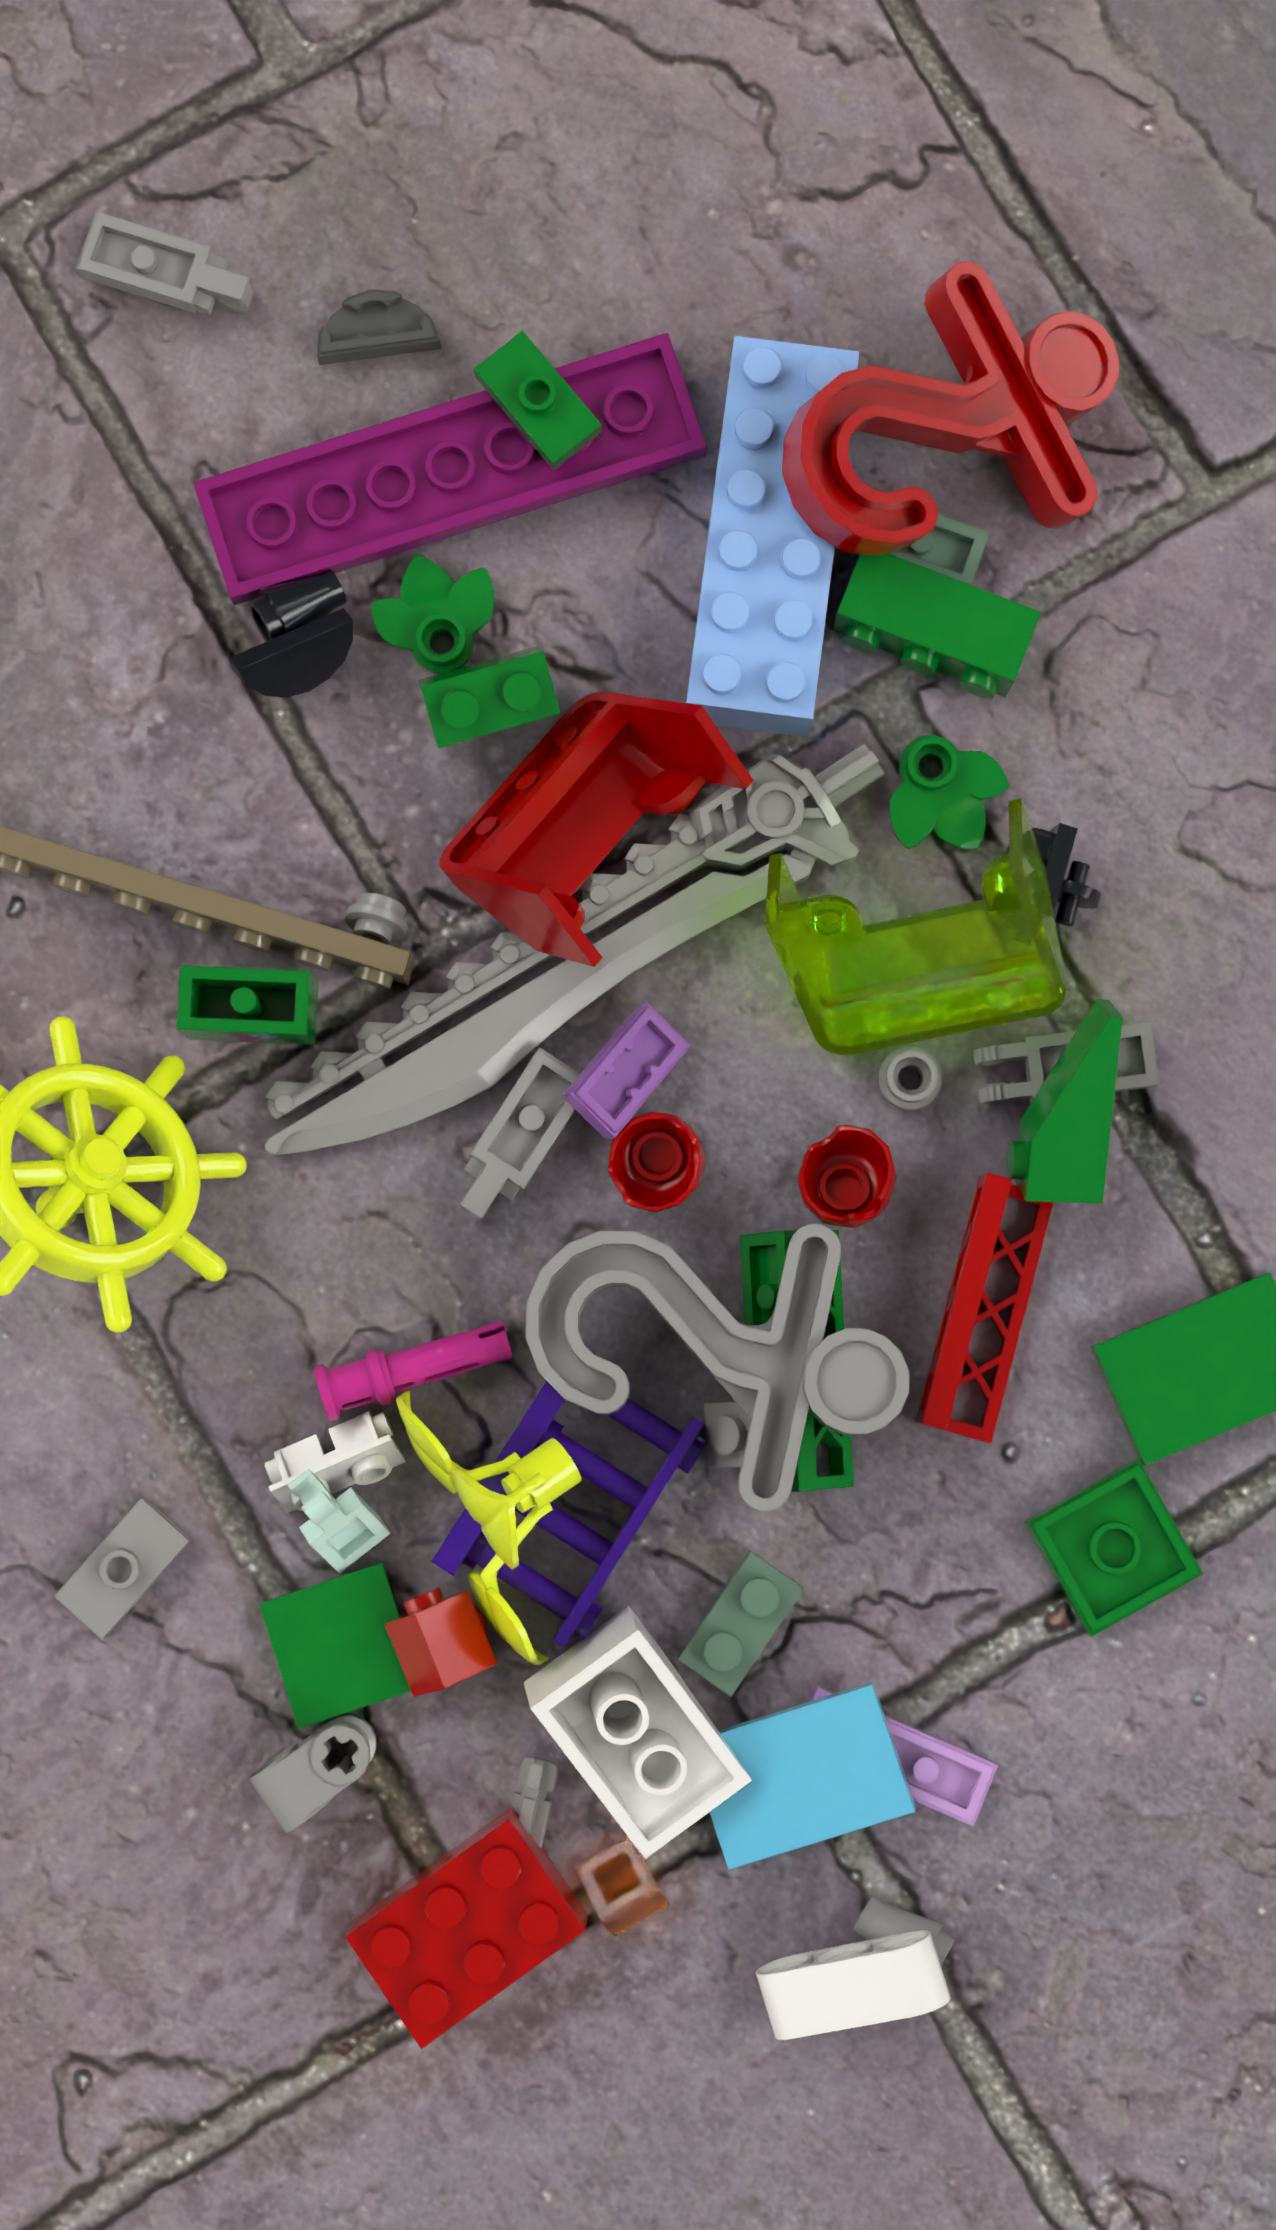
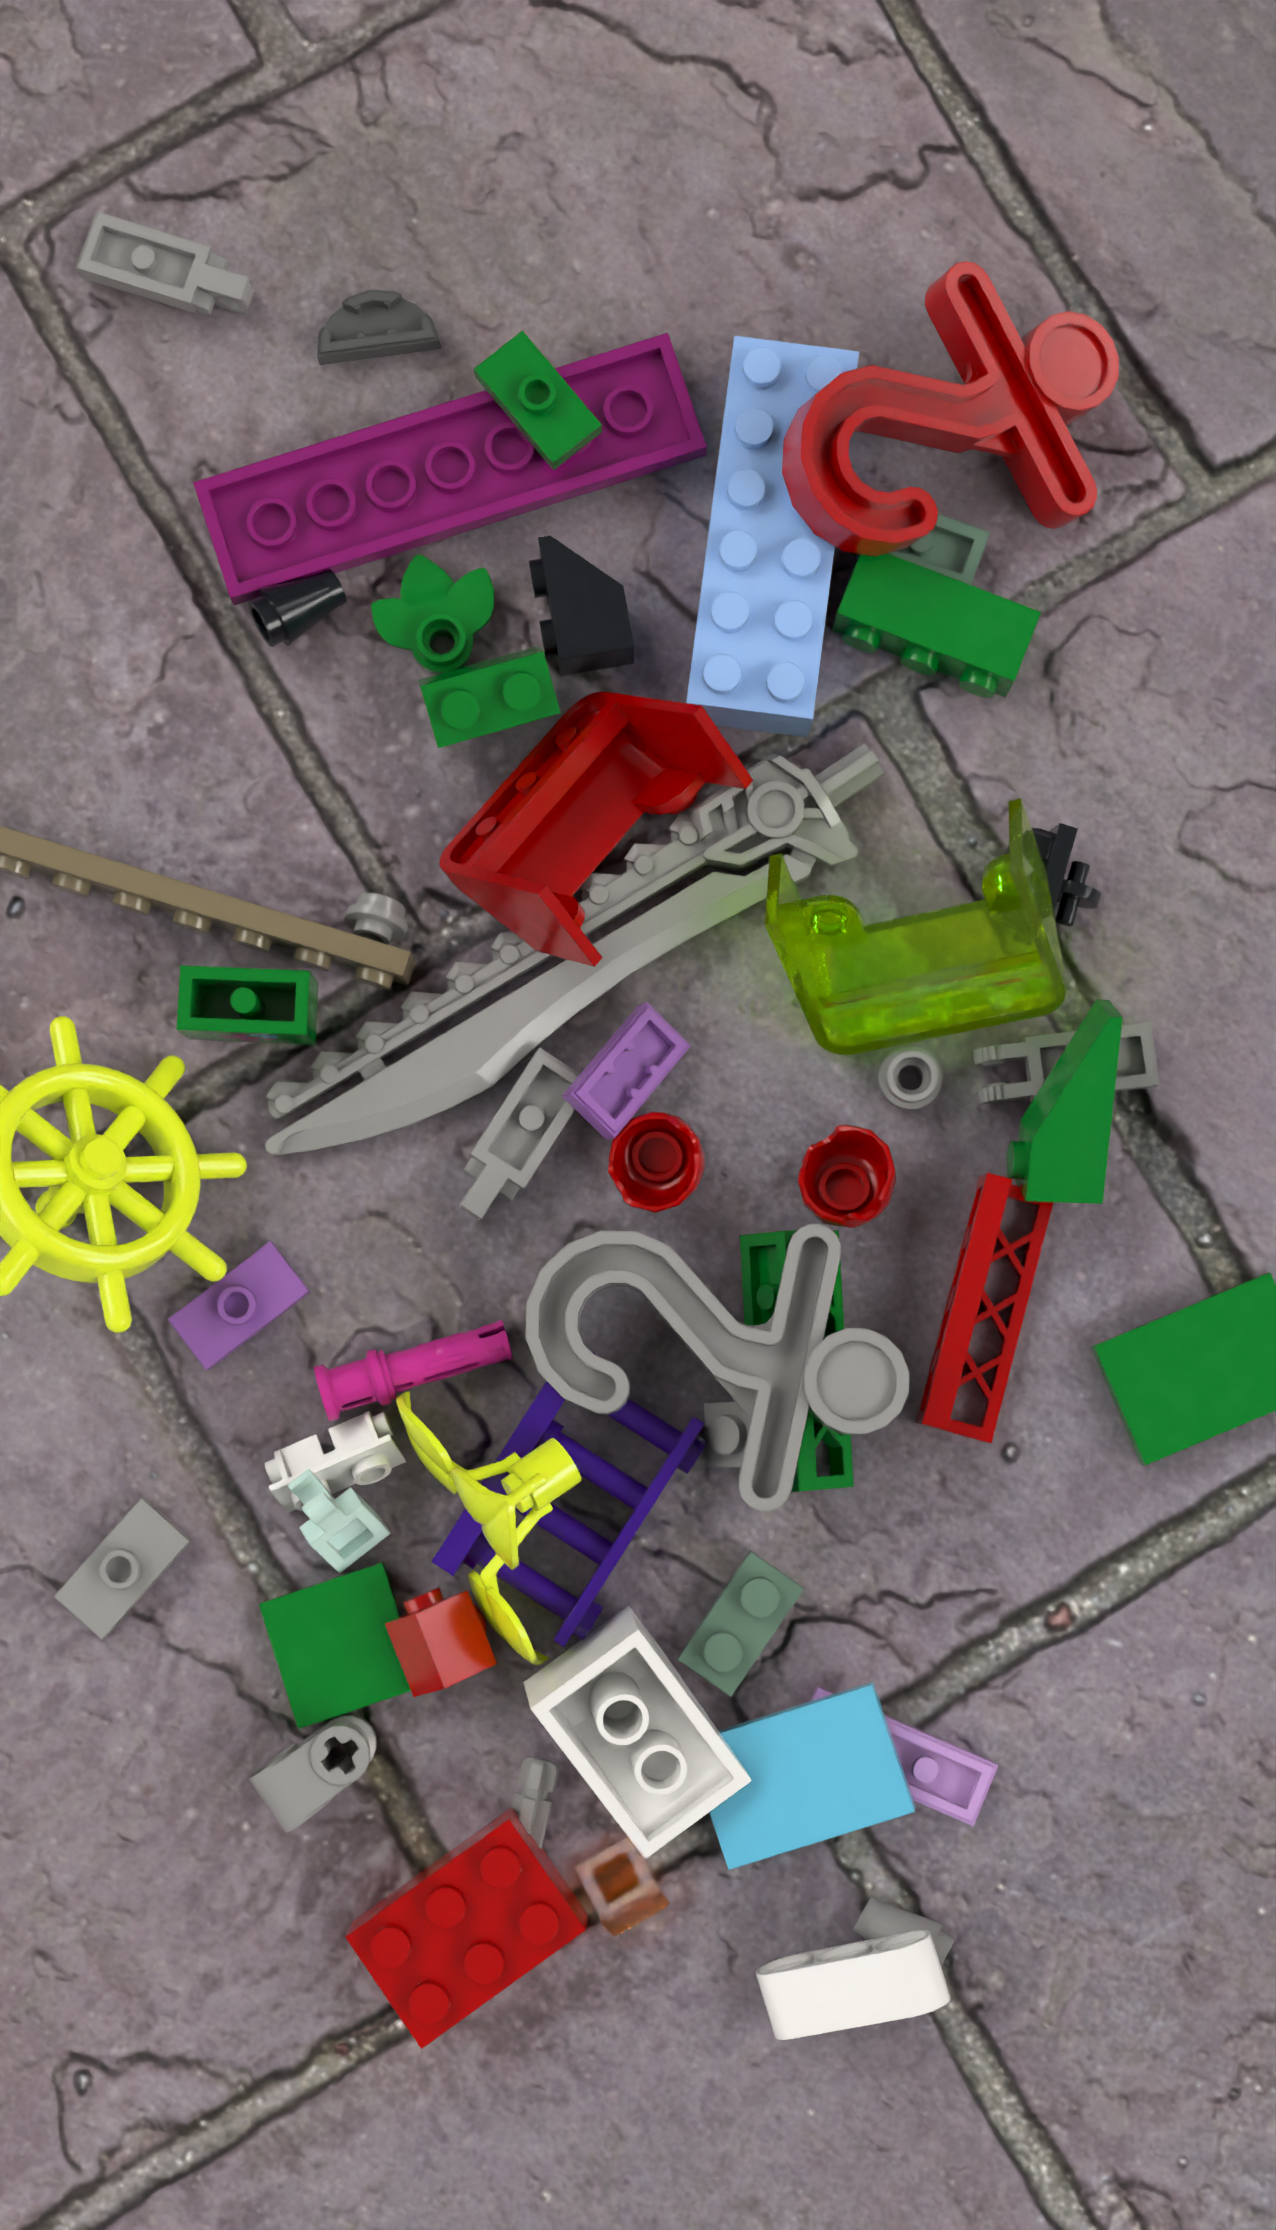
black tile [230,608,353,698] -> none
green plate [889,735,1009,850] -> none
green tile [1024,1459,1203,1637] -> none
none -> medium lavender plate [168,1241,311,1370]
none -> black slope [529,536,634,676]

